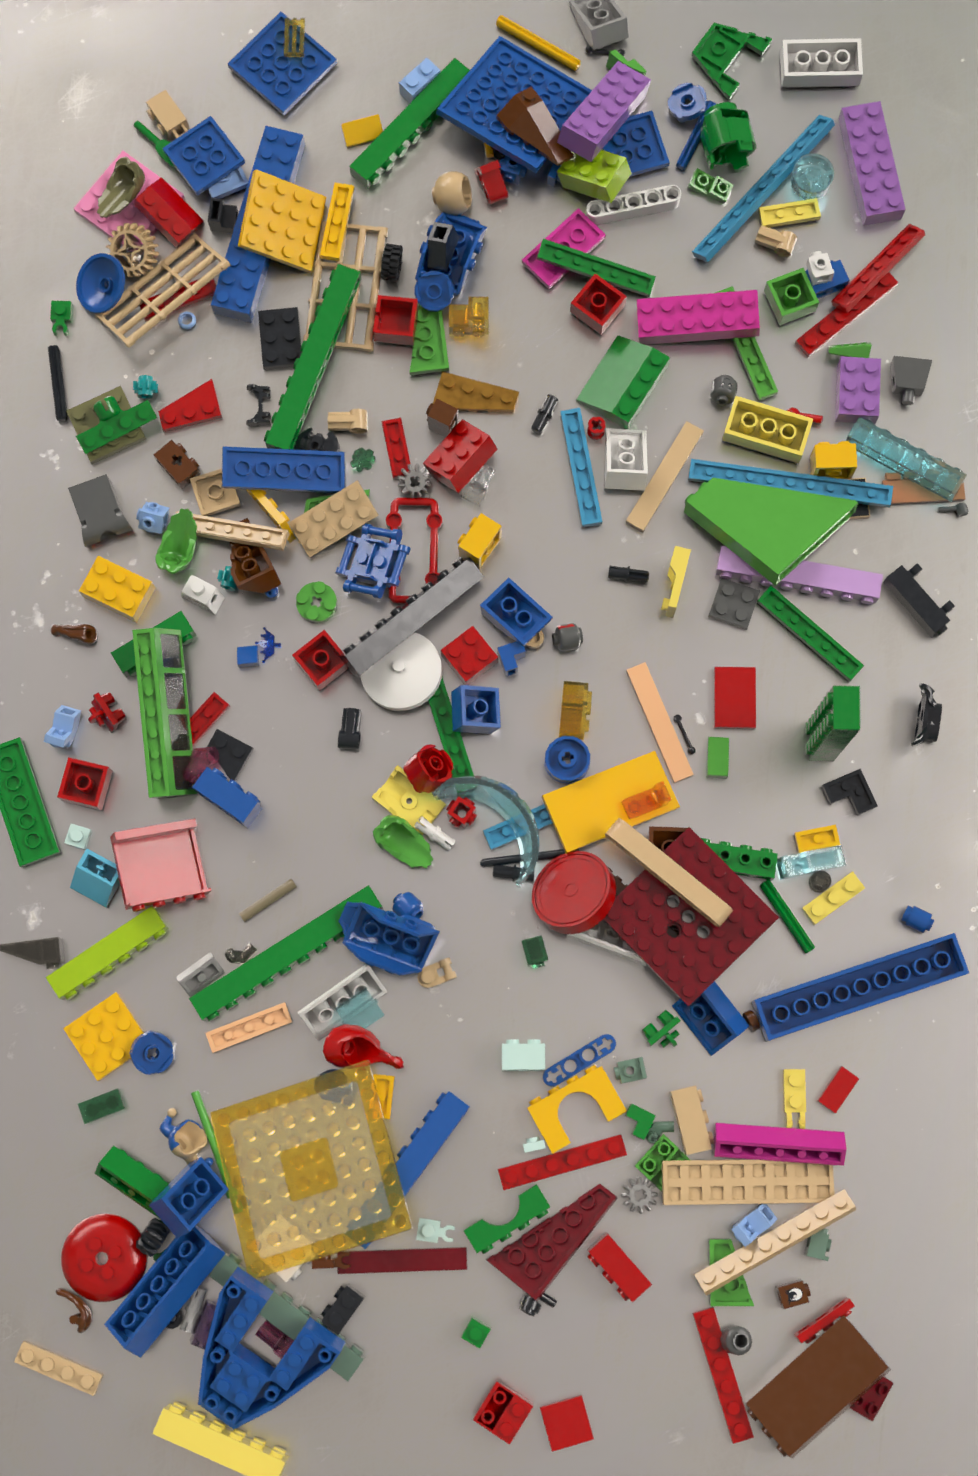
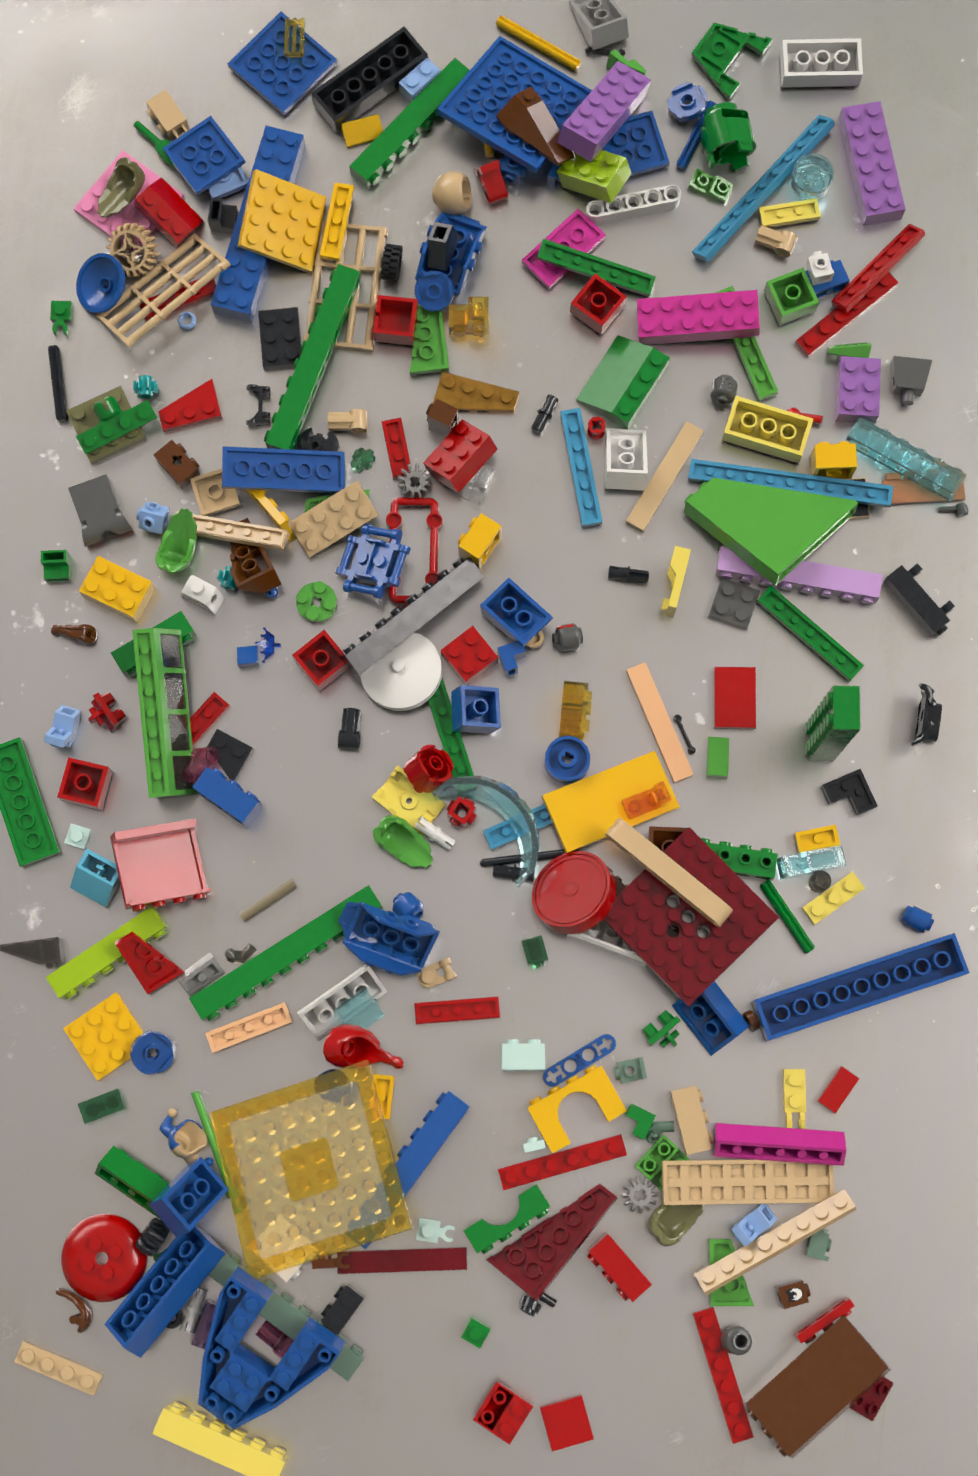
none -> green piece [41,550,72,582]
none -> red wing [114,931,184,995]
none -> black brick [311,26,428,133]
none -> red tile [414,997,500,1025]
none -> olive hair [647,1204,704,1246]

